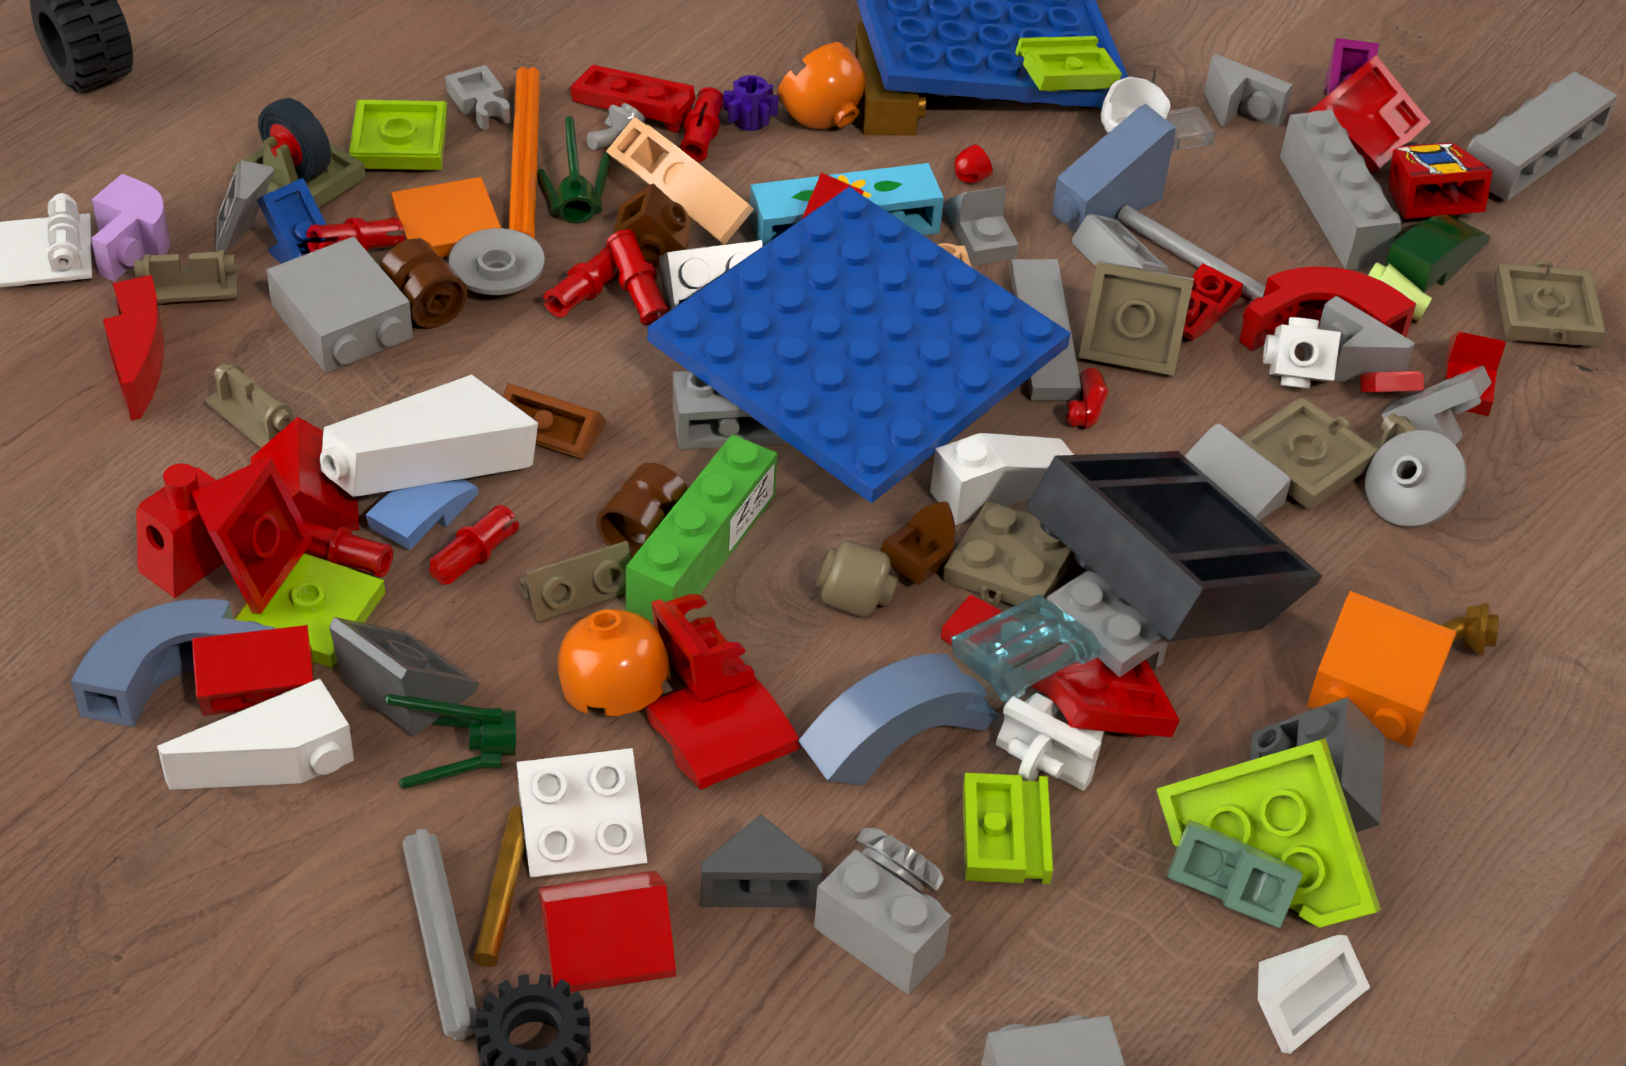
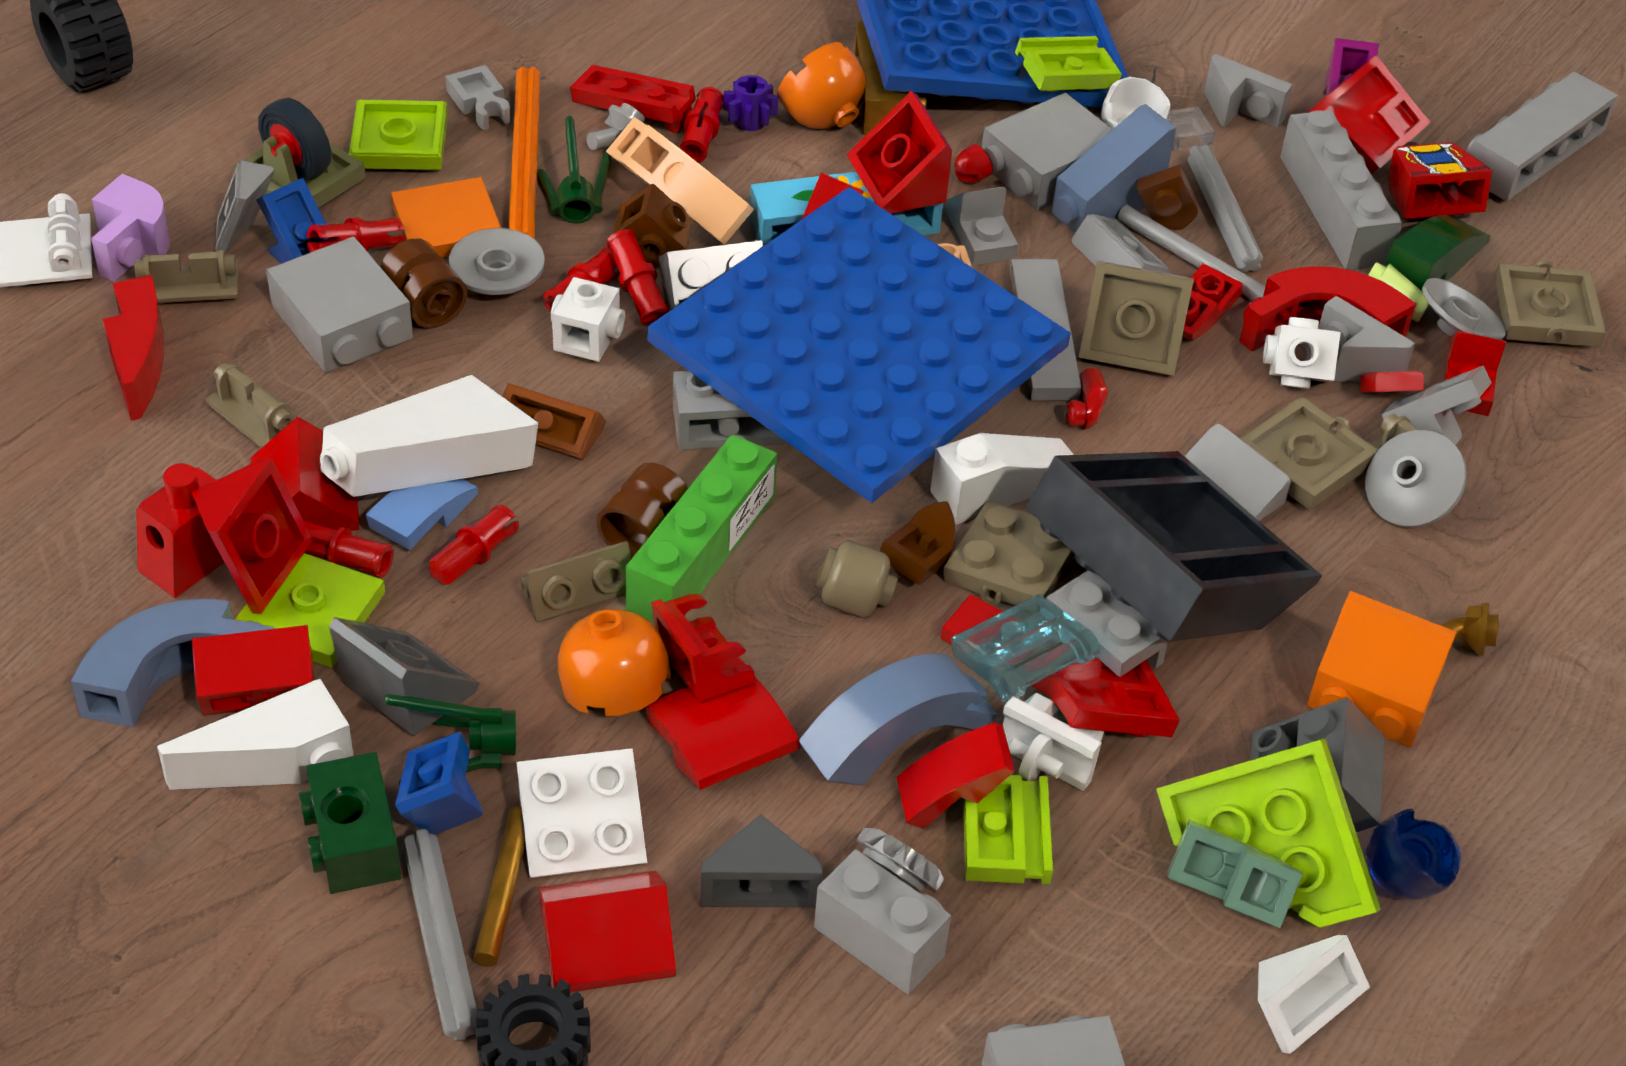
none -> dark green brick [298,752,402,894]
none -> blue slope [395,731,483,835]
none -> white brick [551,277,625,362]
none -> red slope [846,91,952,214]
none -> red slope [897,722,1015,829]
none -> light grey brick [982,92,1113,211]
none -> reddish brown plate [1137,164,1198,230]
none -> light grey axle [1188,144,1263,273]
none -> clear blue hair [1366,809,1461,901]
none -> light grey dish [1422,278,1506,340]

